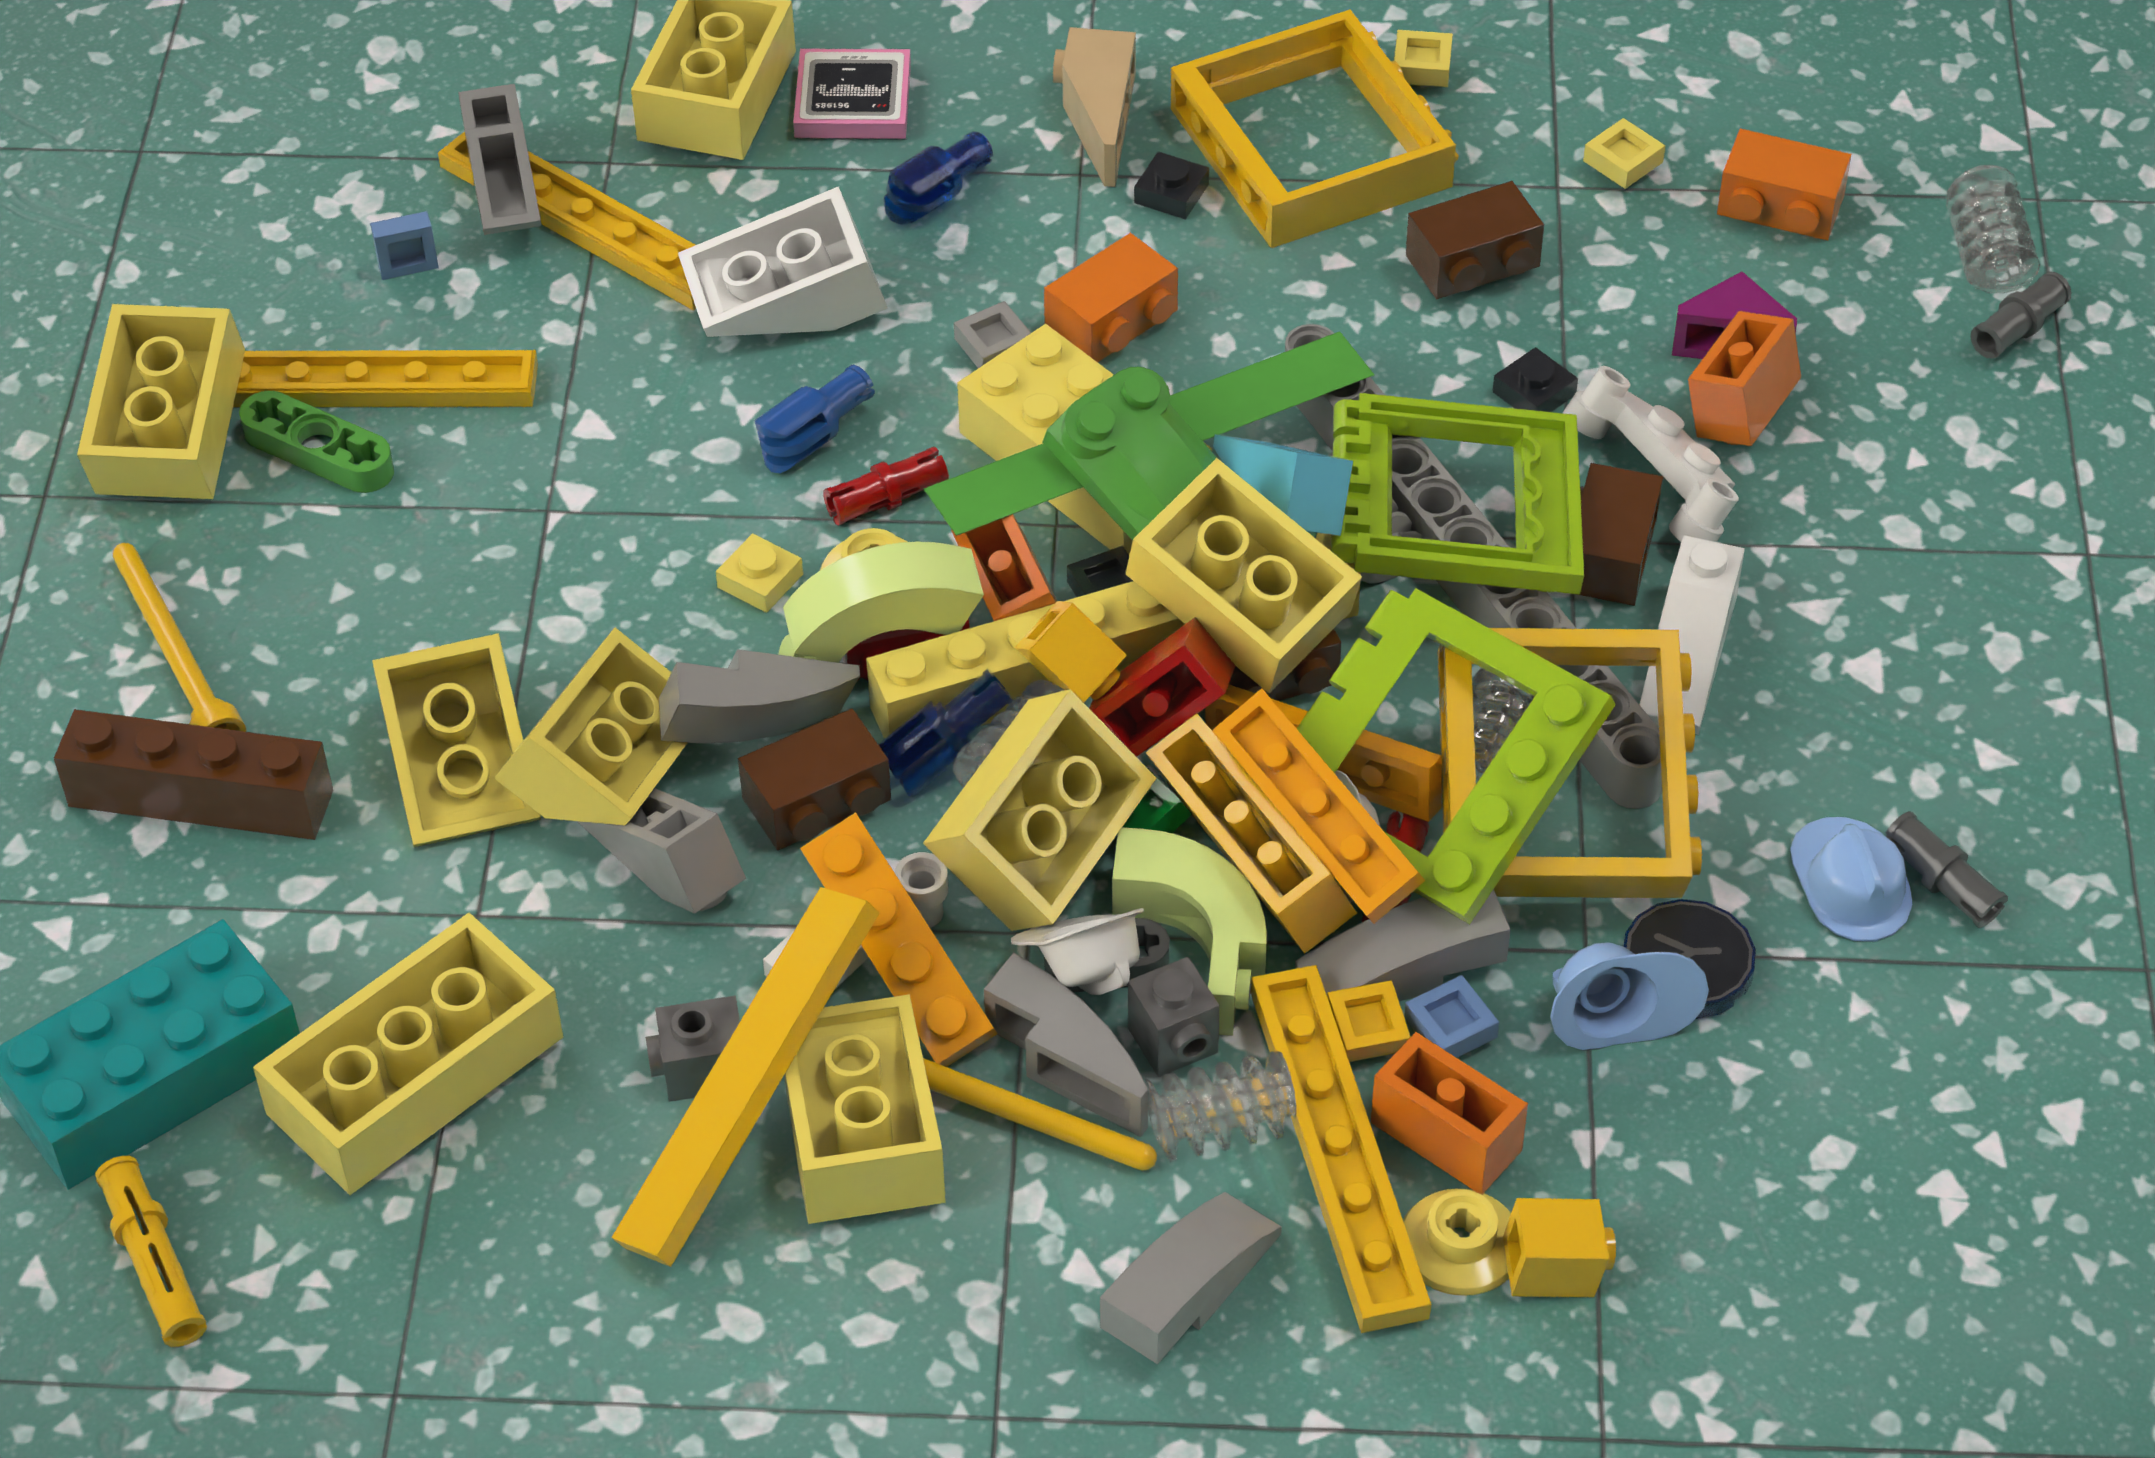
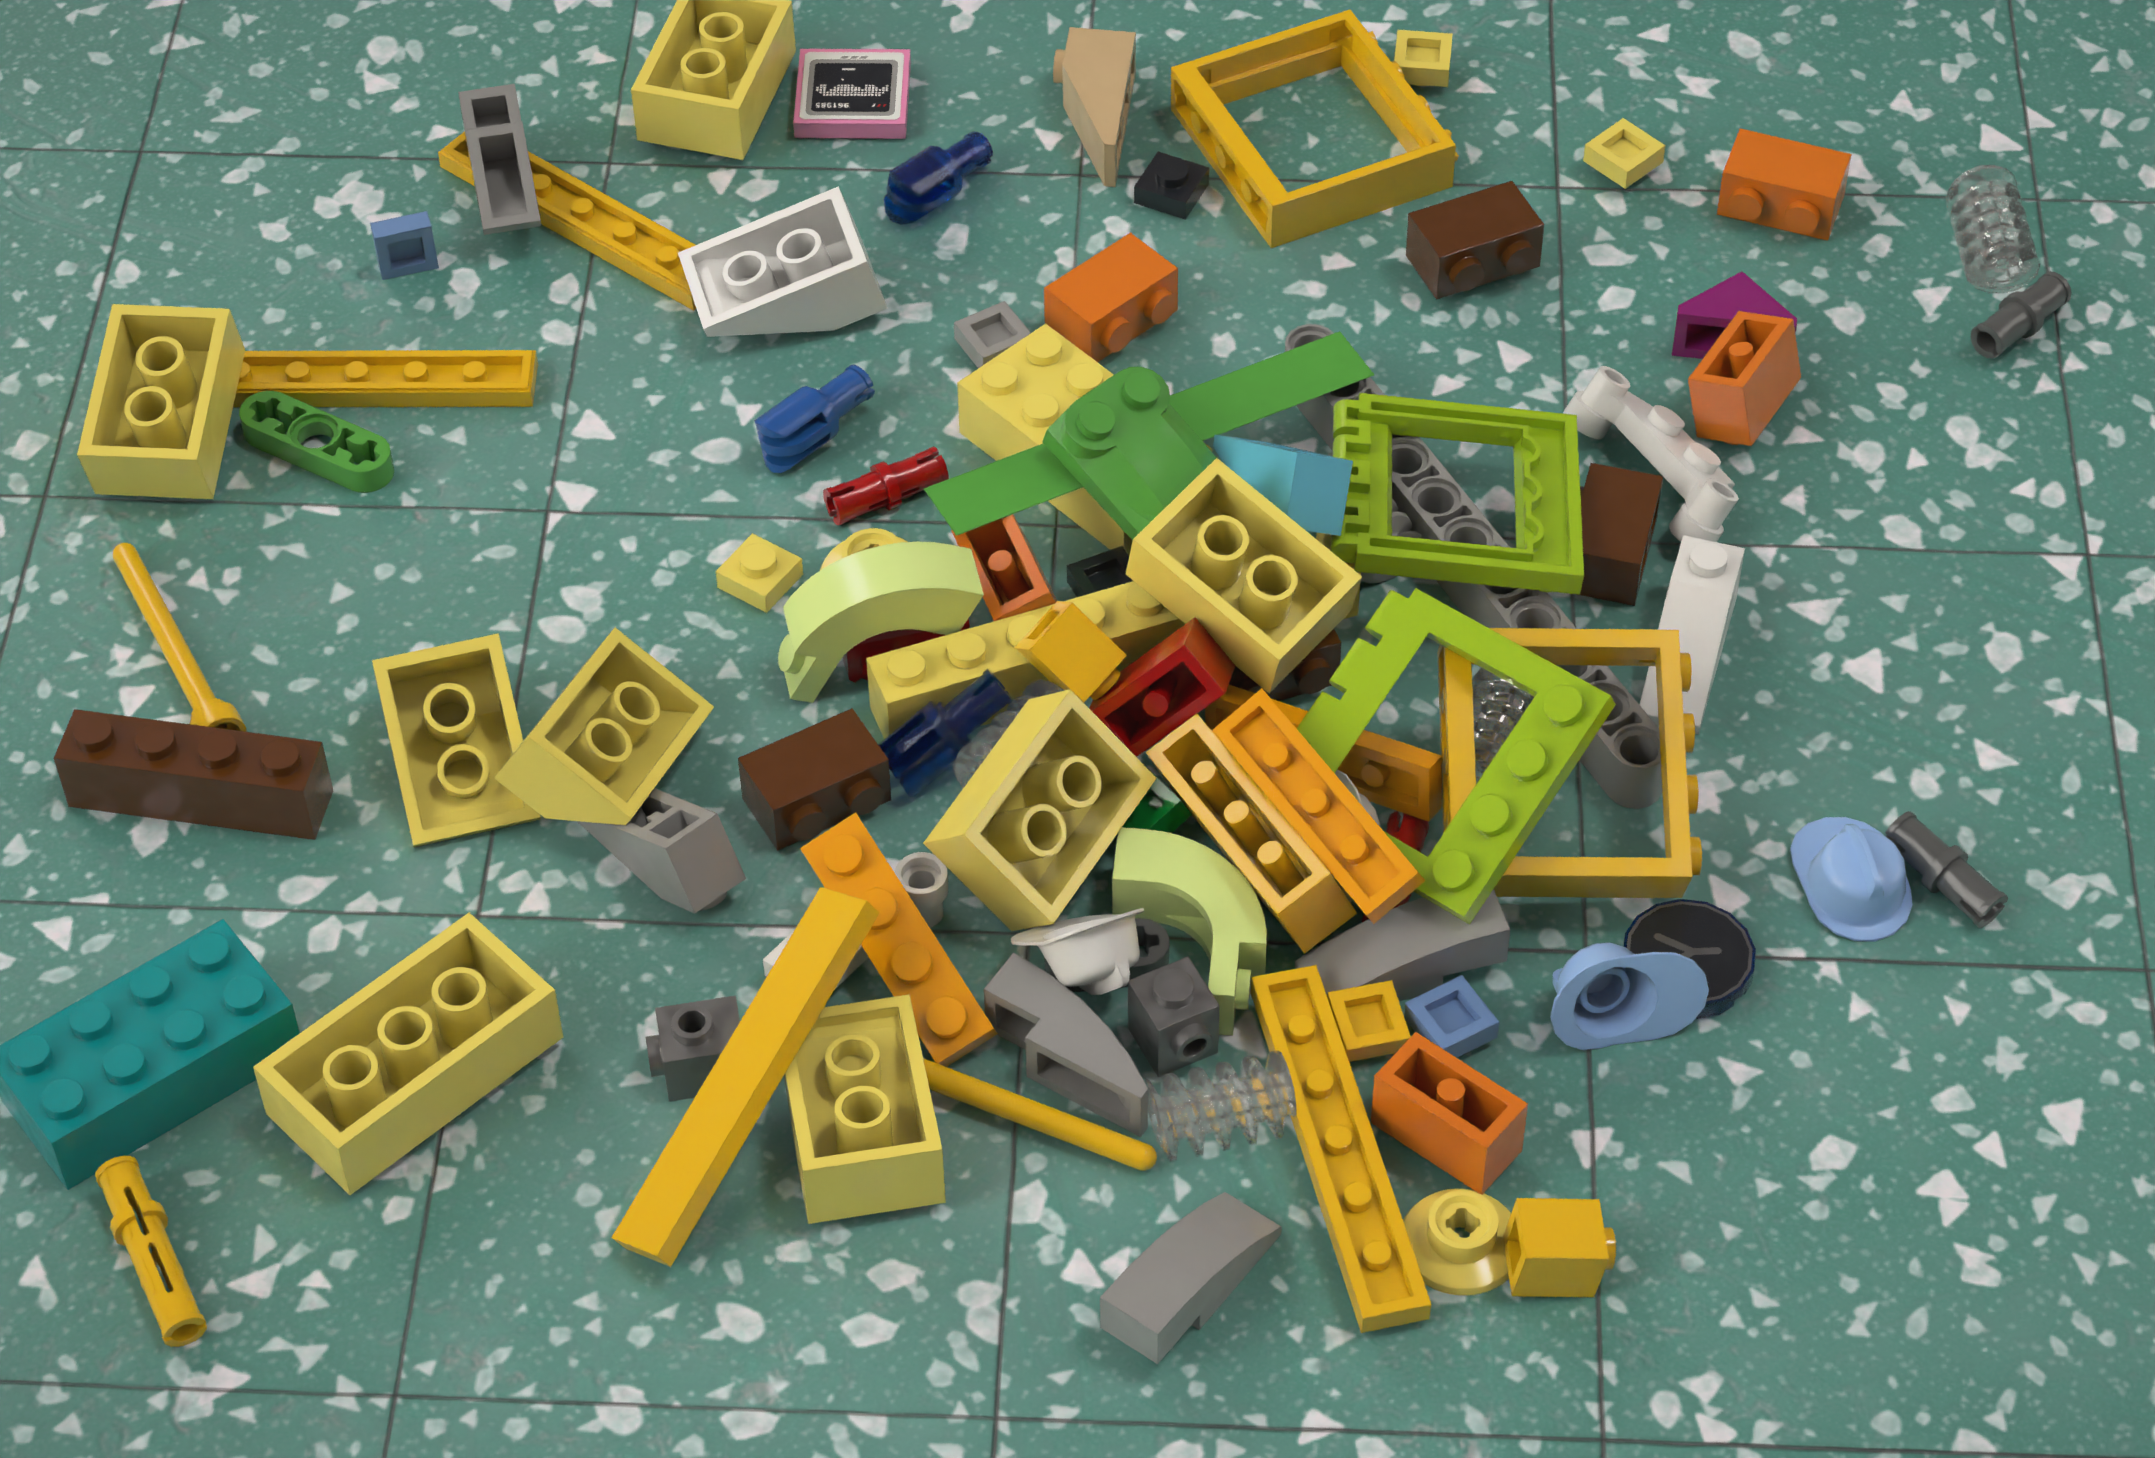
light grey slope [659,649,860,743] -> none
black plate [1493,347,1578,412] -> none

